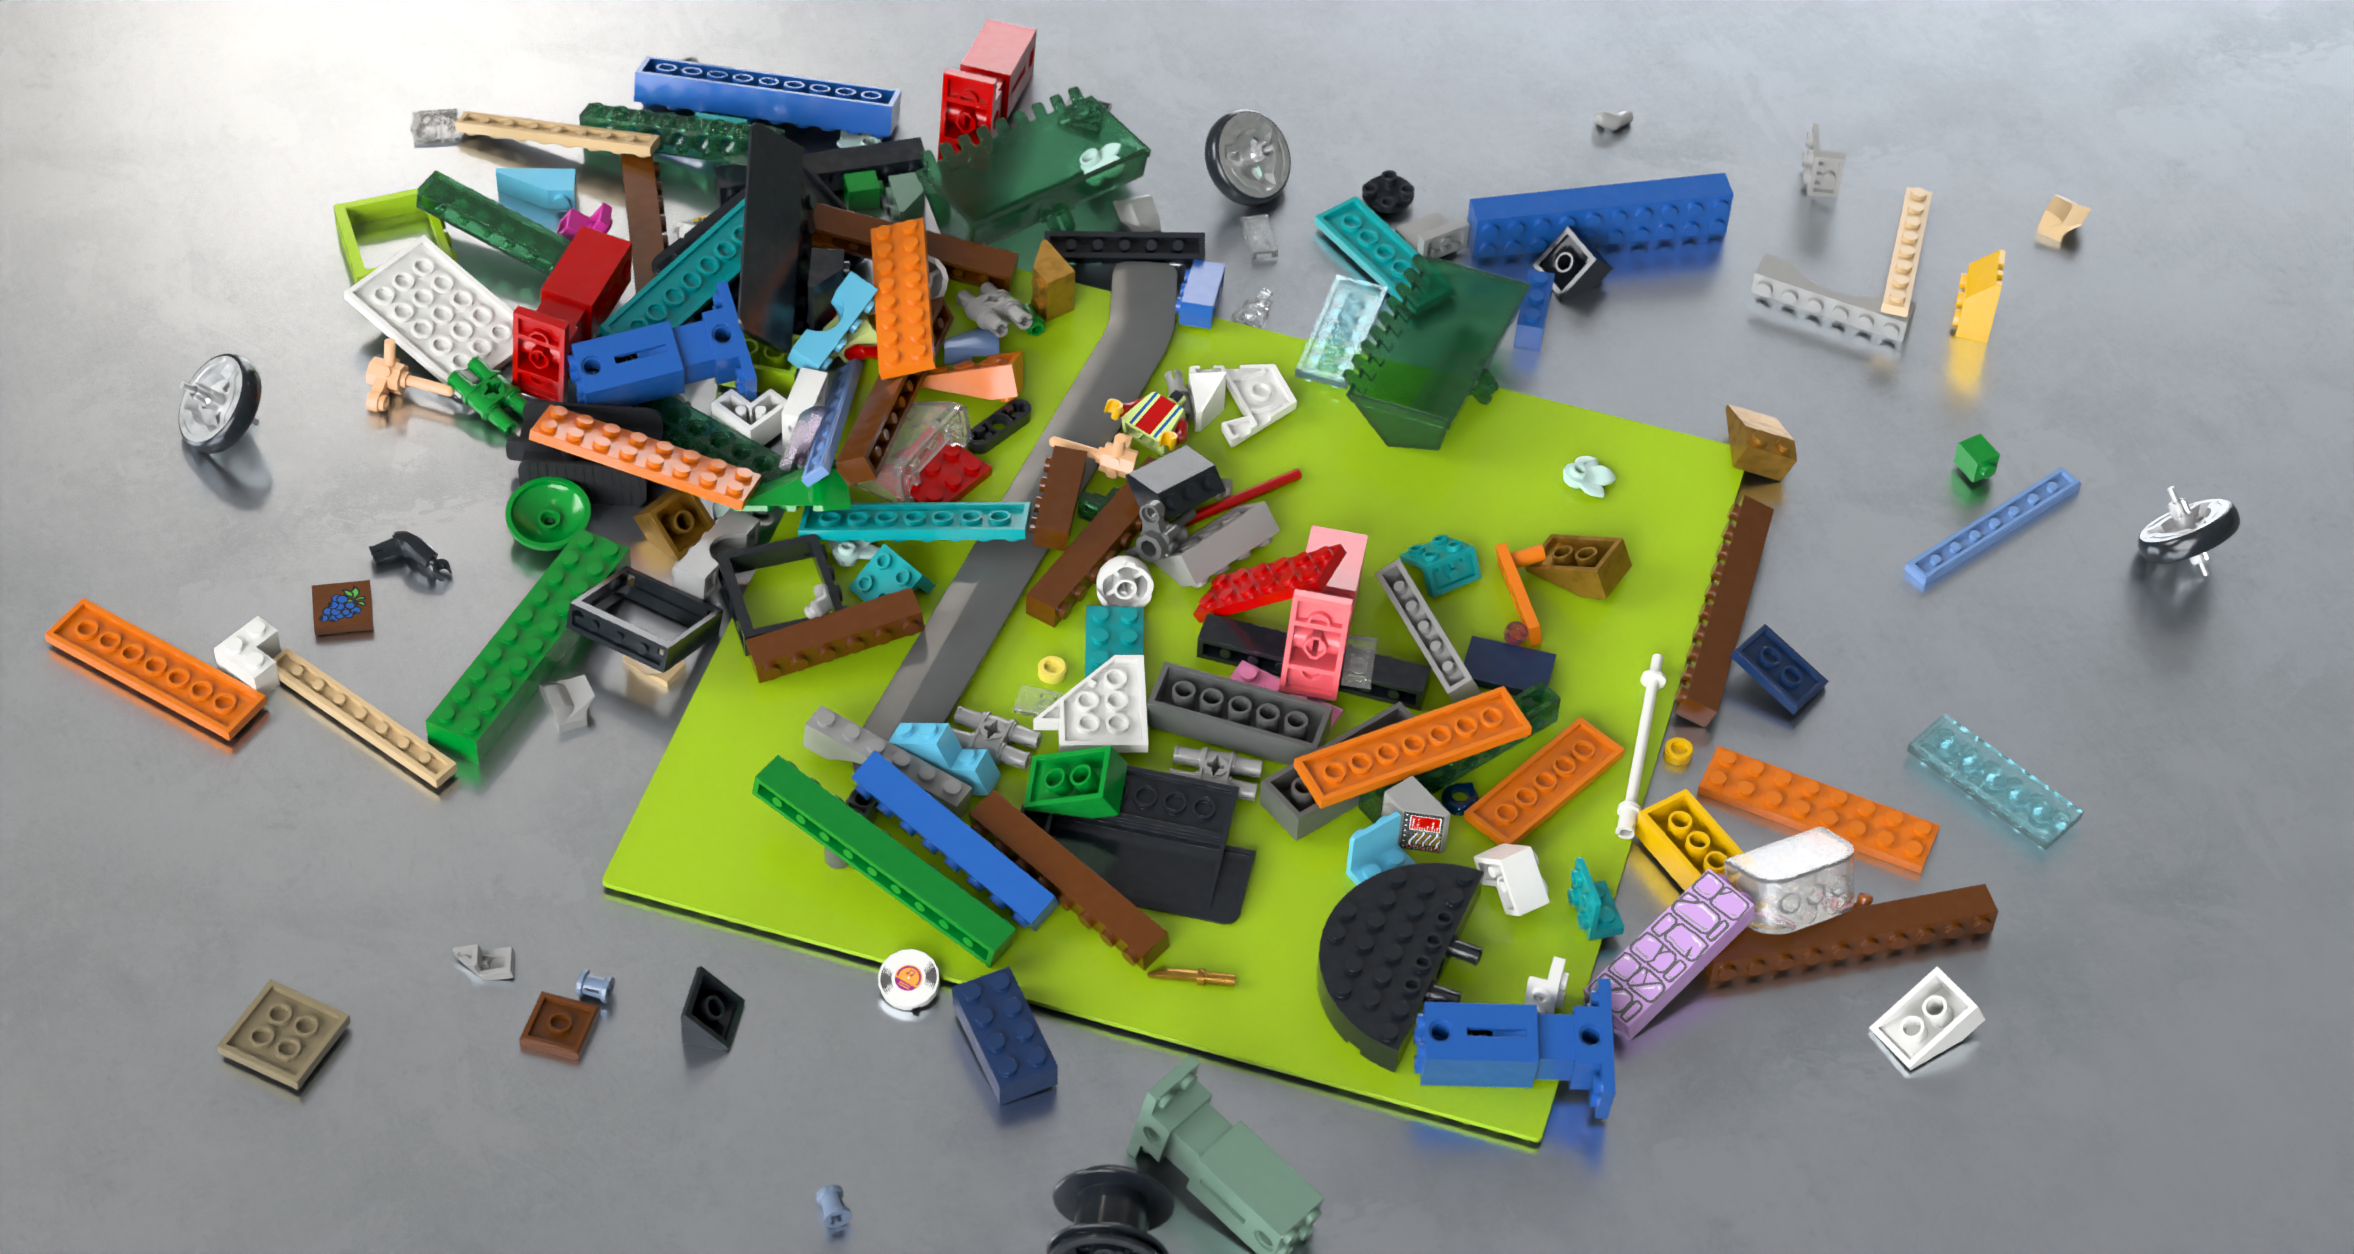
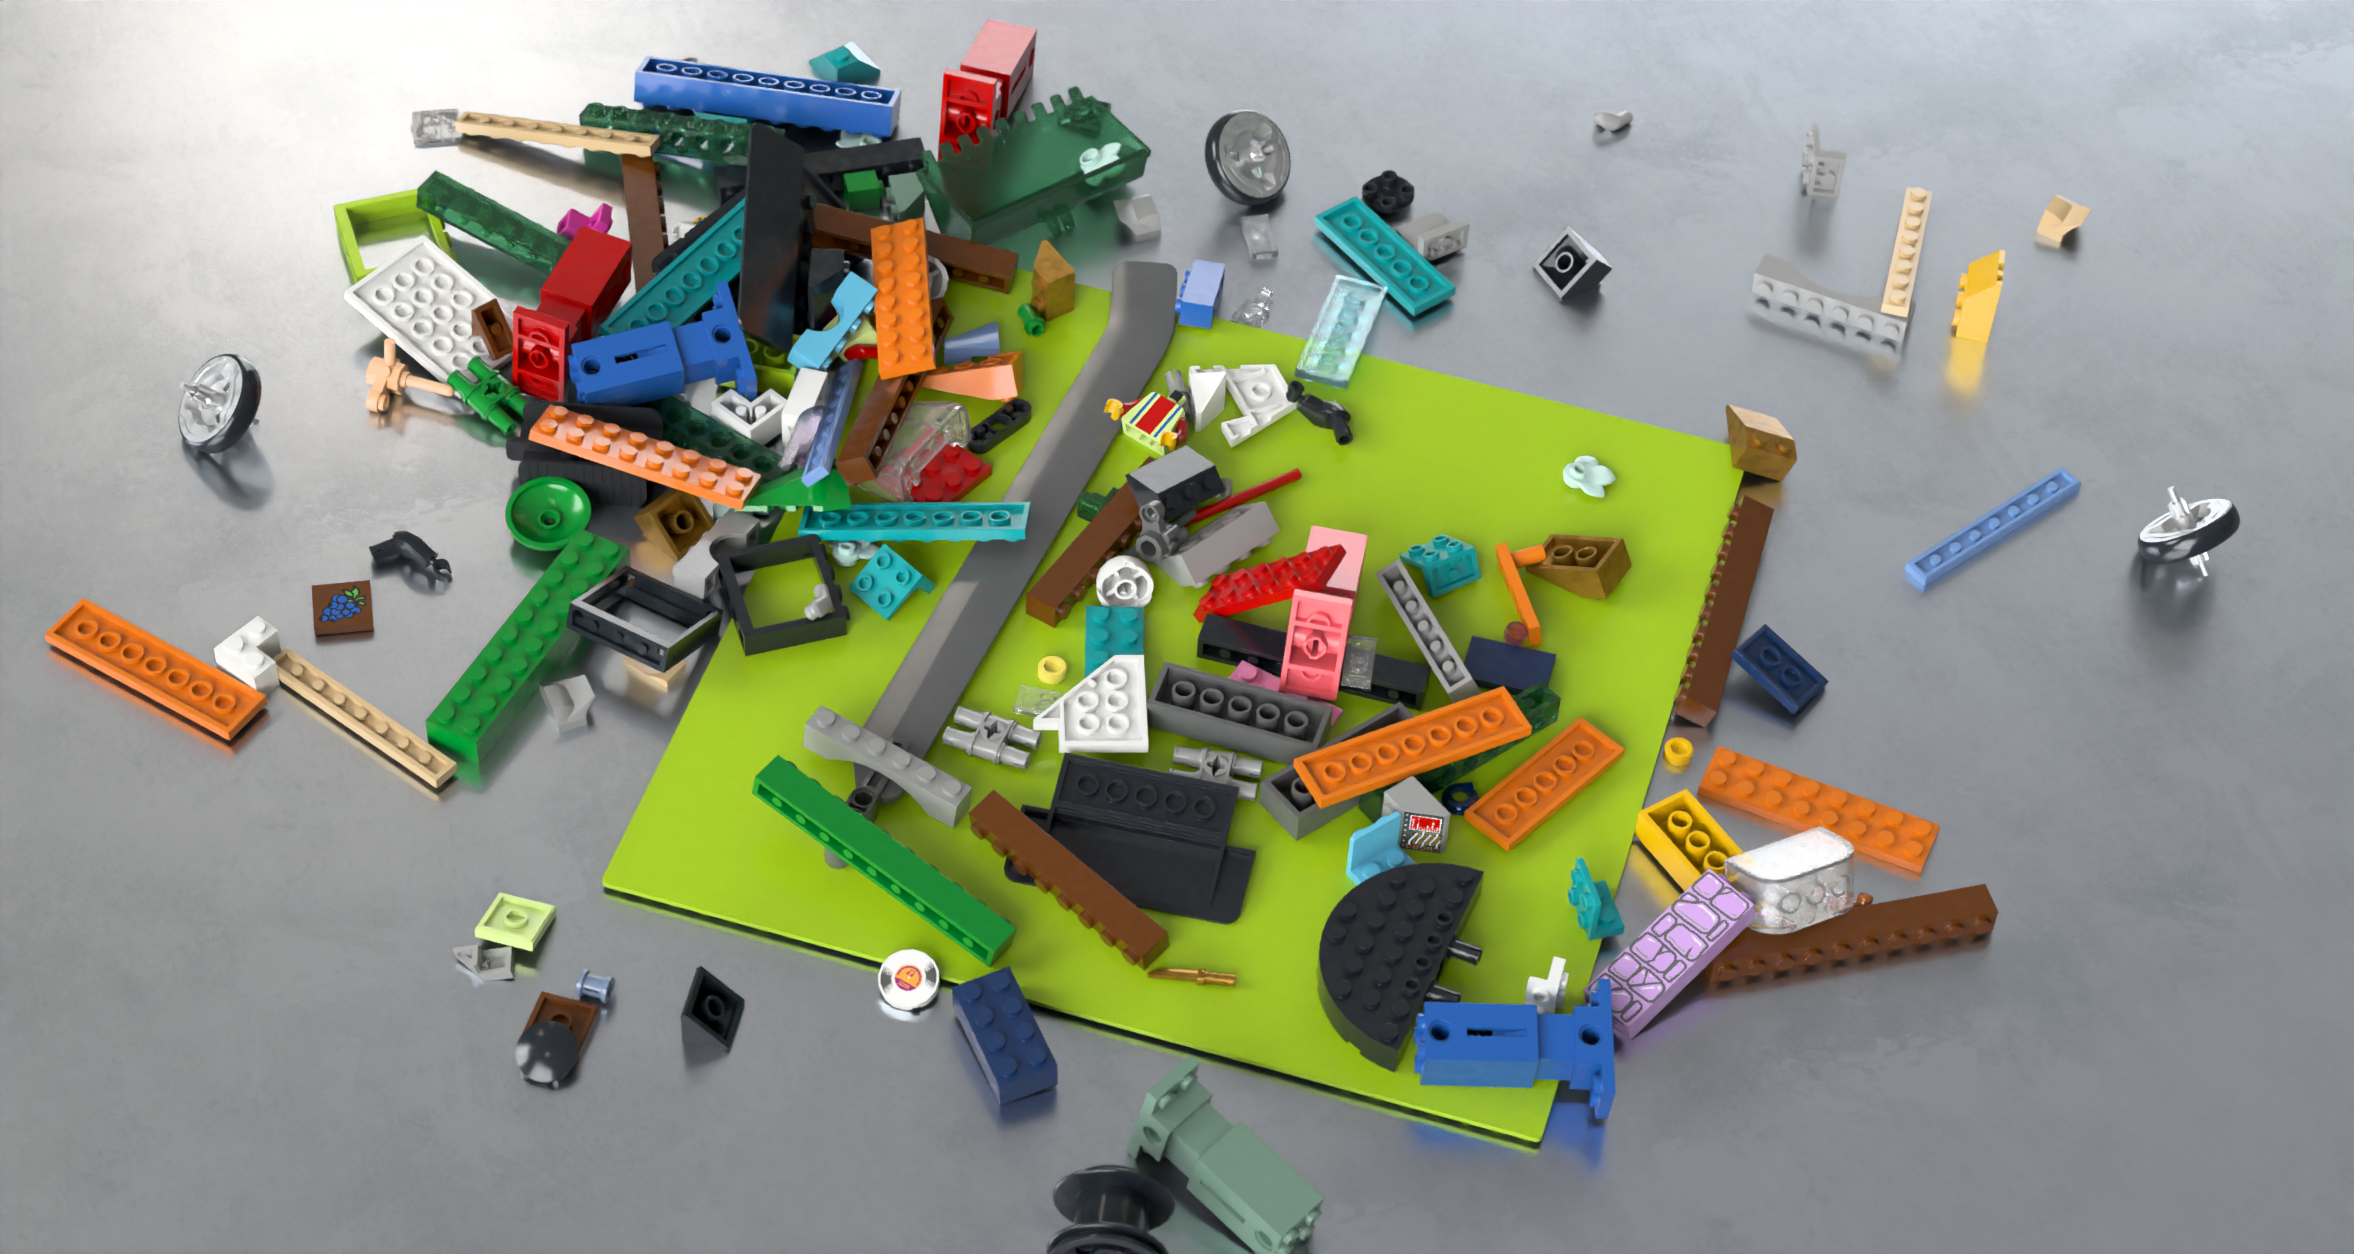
dark tan plate [217,979,351,1090] -> none
medium azure slope [495,168,577,210] -> none
reddish brown brick [745,587,925,683] -> none
sand blue bush [816,1185,852,1228] -> none
blue brick [851,750,1059,931] -> none
medium azure arch [889,723,1001,796] -> none
light grey pin [956,282,1032,338] -> none
green slope [1023,746,1128,818] -> none
reddish brown brick [1029,445,1088,551] -> none
black brick [1044,231,1205,264] -> none
light nougat piece [1049,433,1139,479] -> none
clear green piece [1342,254,1531,451] -> none
blue brick [1467,173,1734,259] -> none
white brick [1473,843,1550,916] -> none
blue brick [1513,269,1555,352] -> none
white bar [1615,654,1667,839] -> none
white slope [1869,967,1985,1070] -> none
clear light blue plate [1907,713,2084,850] -> none
green brick [1954,433,2000,483] -> none
none -> reddish brown slope [471,298,513,360]
none -> yellowish green plate [475,892,556,951]
none -> black dish [515,1021,578,1082]
none -> teal slope [809,41,880,84]
none -> black arm [1286,380,1353,445]

